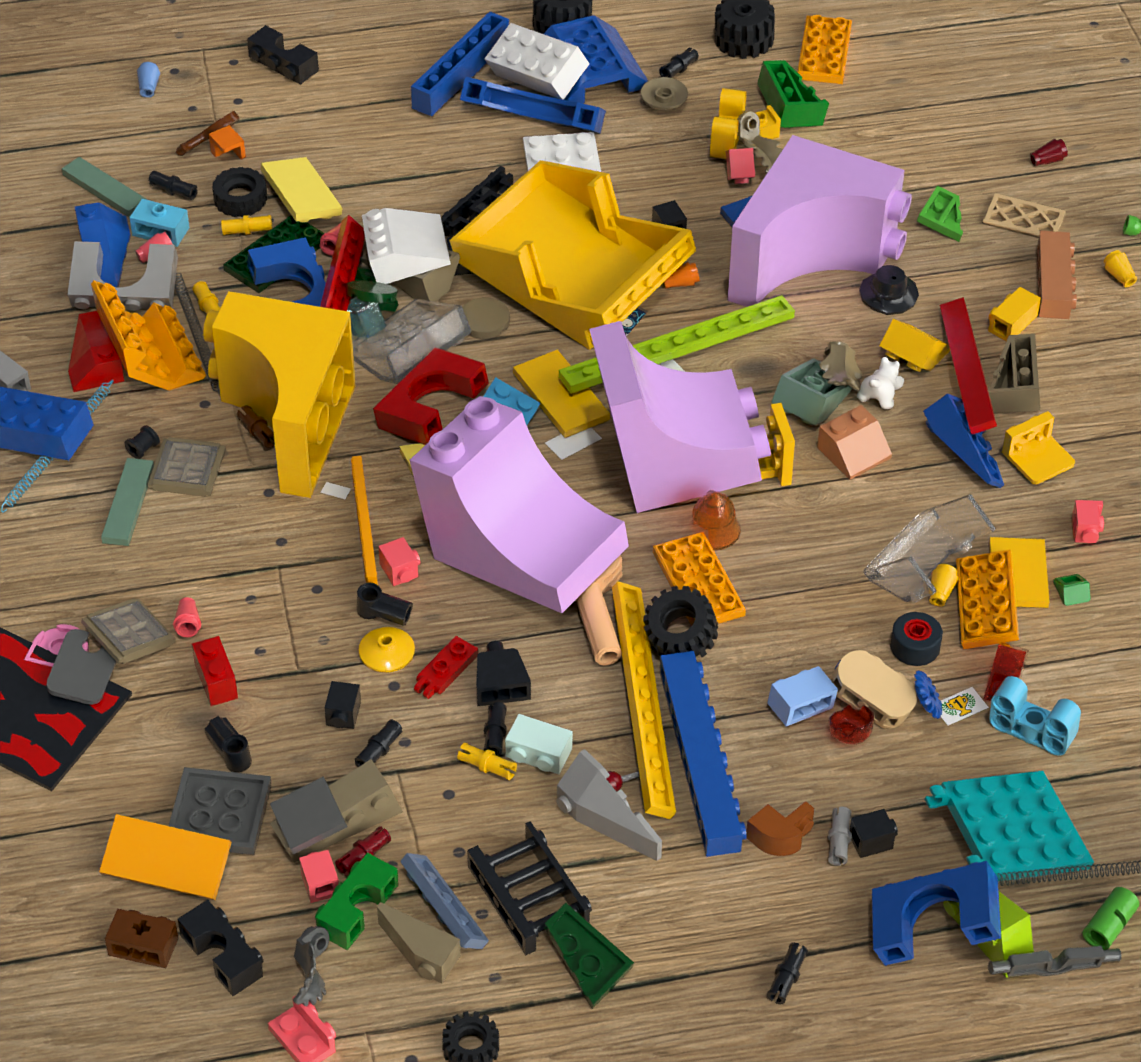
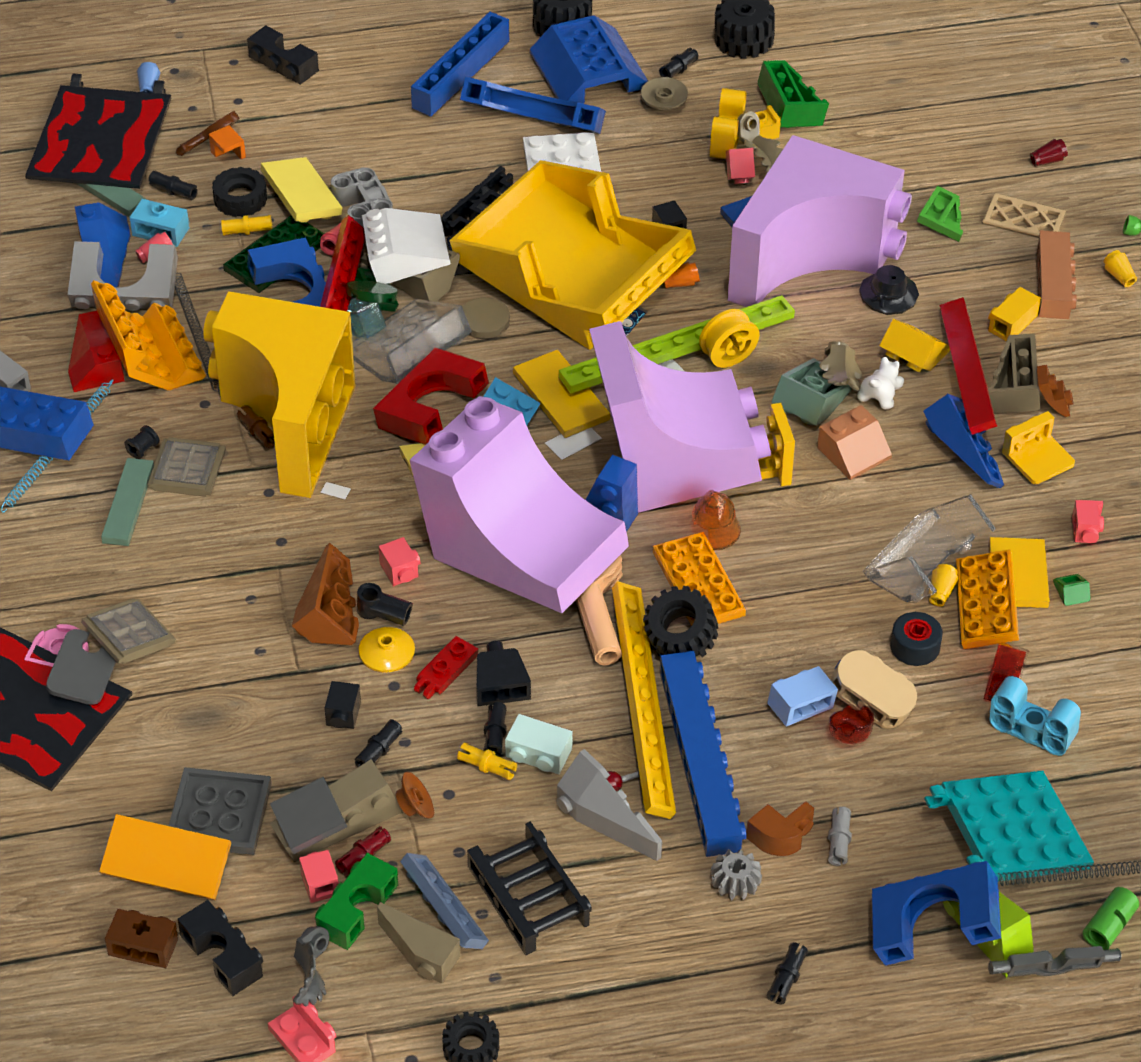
coral cone [173,597,201,637] -> none
yellow pin [192,281,220,315] -> none
red brick [192,636,238,706] -> none
black piece [204,716,252,773] -> none
light orange tile [351,456,378,585] -> none
white brick [485,23,589,100] -> none
dark green wing [544,903,634,1009] -> none
light orange tile [797,15,852,84] -> none
black brick [849,809,898,858] -> none
blue gear [914,670,942,719] -> none
sticker [941,687,989,726] -> none
none -> flag [25,73,172,189]
none -> dark orange wedge [292,543,359,645]
none -> light grey beam [331,167,393,228]
none -> dark orange piece [396,772,434,819]
none -> blue wedge [585,454,638,532]
none -> yellow wheel [699,309,760,368]
none -> light grey gear [711,849,762,901]
none -> dark orange slope [1037,365,1074,417]

